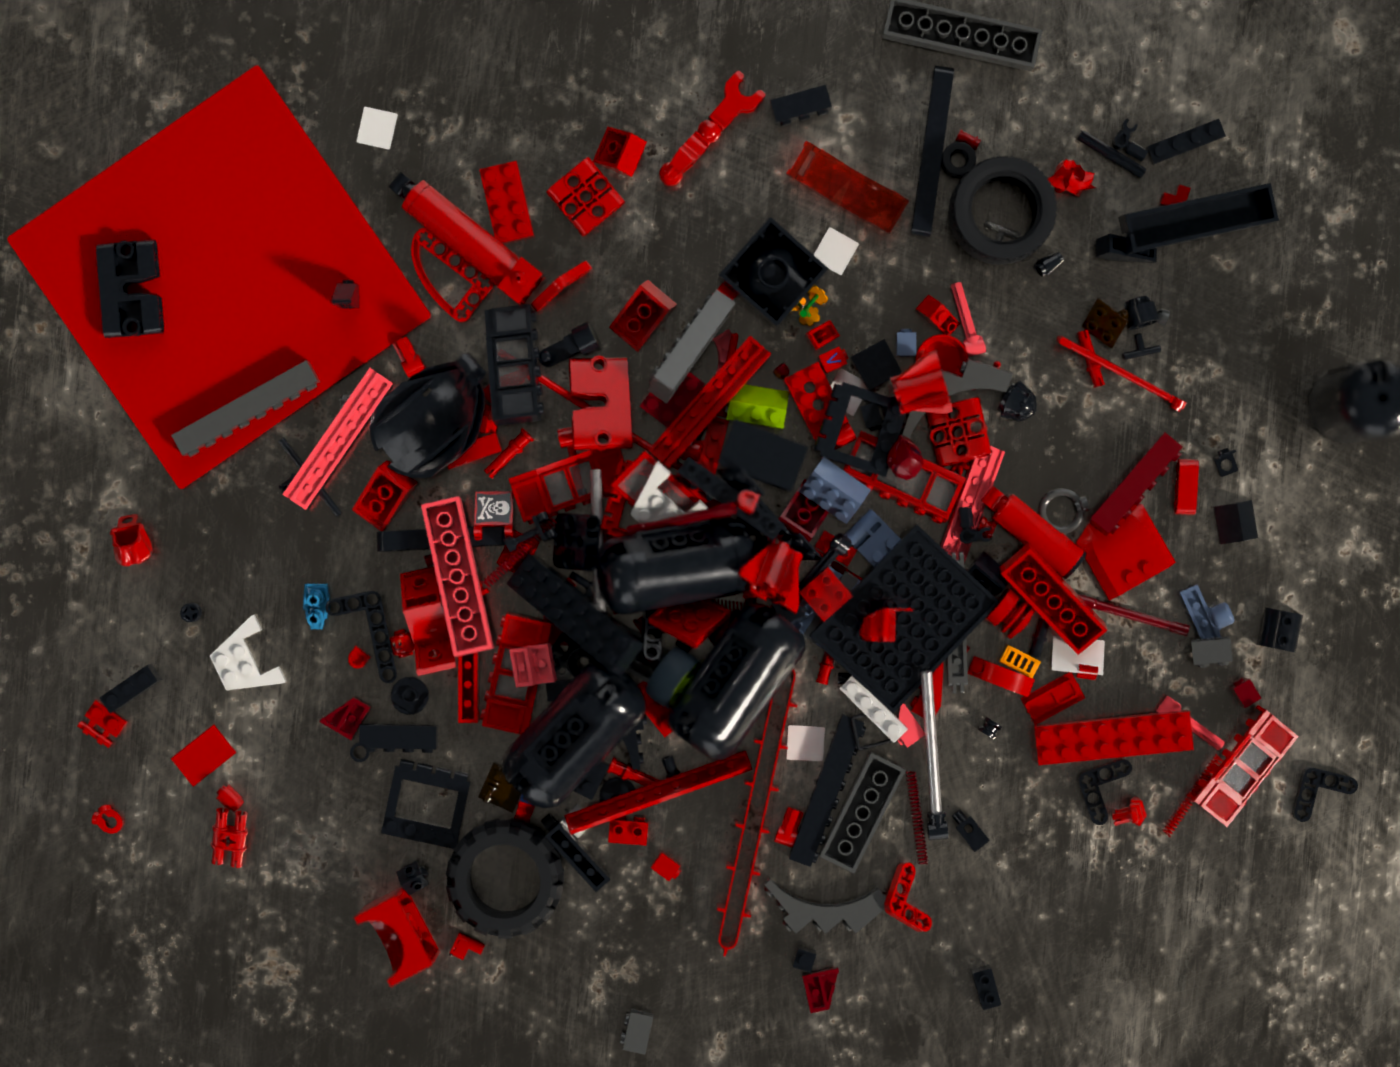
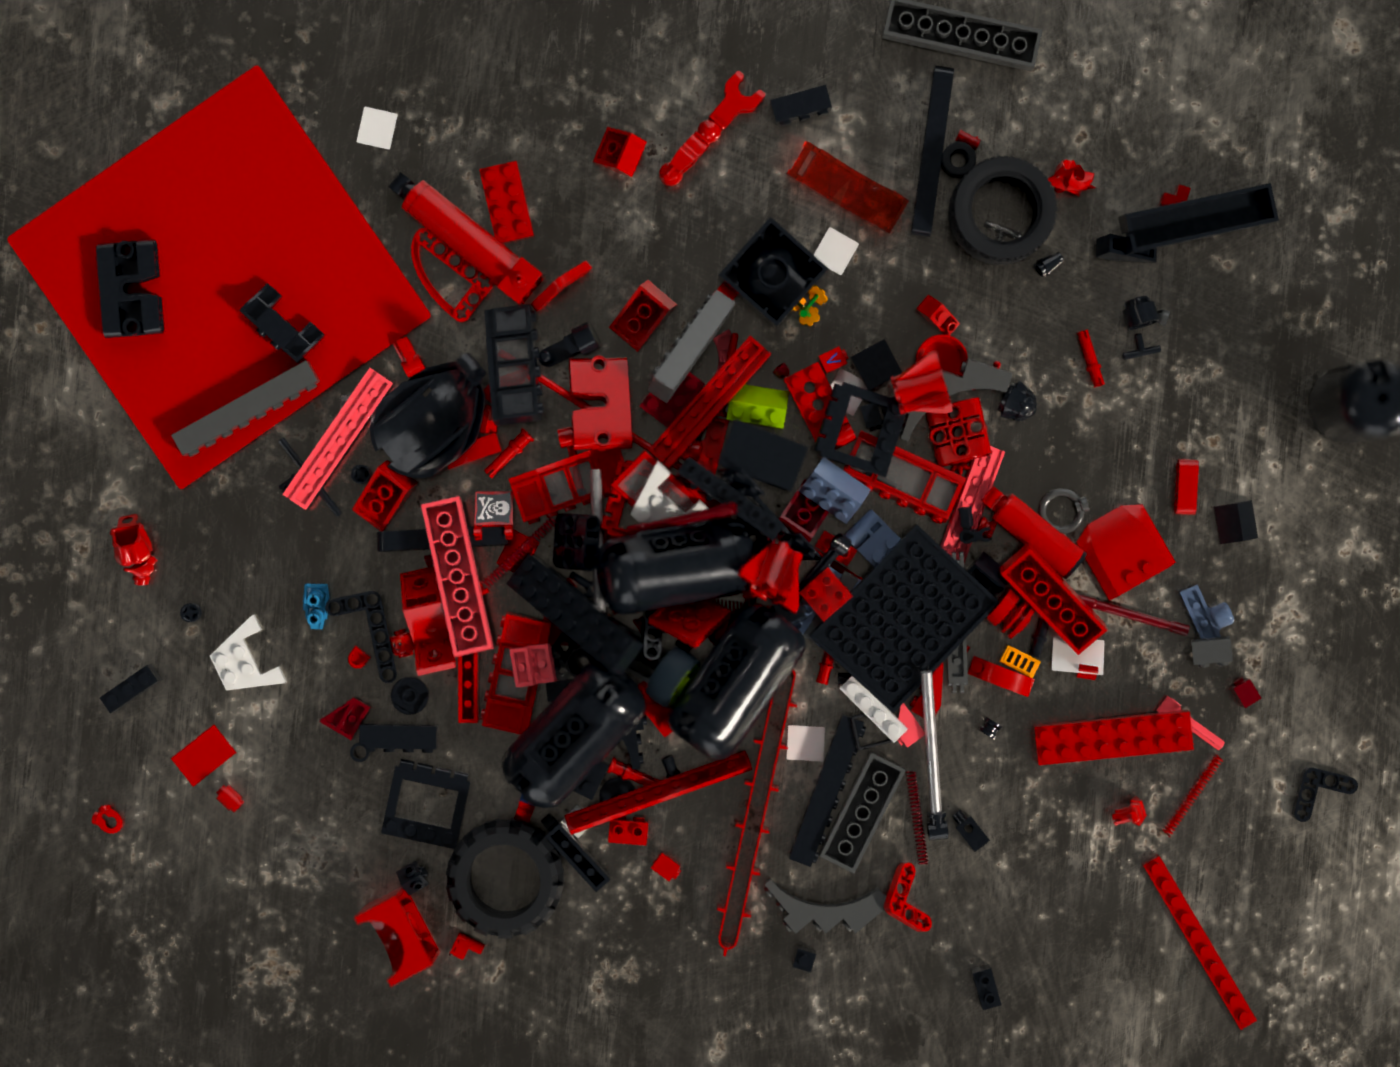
red plate [77,700,128,748] -> none
red pin [210,808,248,868] -> none
slope [332,280,359,309] -> none
dark brown hinge [478,762,521,813] -> none
black bar [503,511,558,552] -> none
red connector [546,157,625,237] -> none
dark grey brick [620,1009,654,1055] -> none
red tile [736,490,760,514] -> none
red piece [774,807,803,848] -> none
dark red wing [802,967,839,1013] -> none
red slope [805,320,840,351] -> none
red piece [859,608,913,642] -> none
dark red helmet [887,434,923,480] -> none
sand blue brick [896,329,916,357] -> none
coral axle [951,282,986,357] -> none
red piece [1020,672,1085,725] -> none
red hinge [1056,335,1187,412] -> none
black beam [1077,758,1132,825] -> none
black axle [1078,130,1146,178] -> none
dark brown hinge [1082,298,1128,349] -> none
dark red brick [1089,432,1183,536] -> none
black bar [1112,119,1148,162] -> none
black plate [1146,119,1226,165] -> none
red window [1186,705,1299,827] -> none
black bracket [1213,448,1238,477] -> none
black brick [1257,607,1303,653] -> none
none -> red animal [123,555,158,585]
none -> black bracket [239,283,325,363]
none -> black wheel [351,465,372,484]
none -> red plate [1142,855,1257,1030]

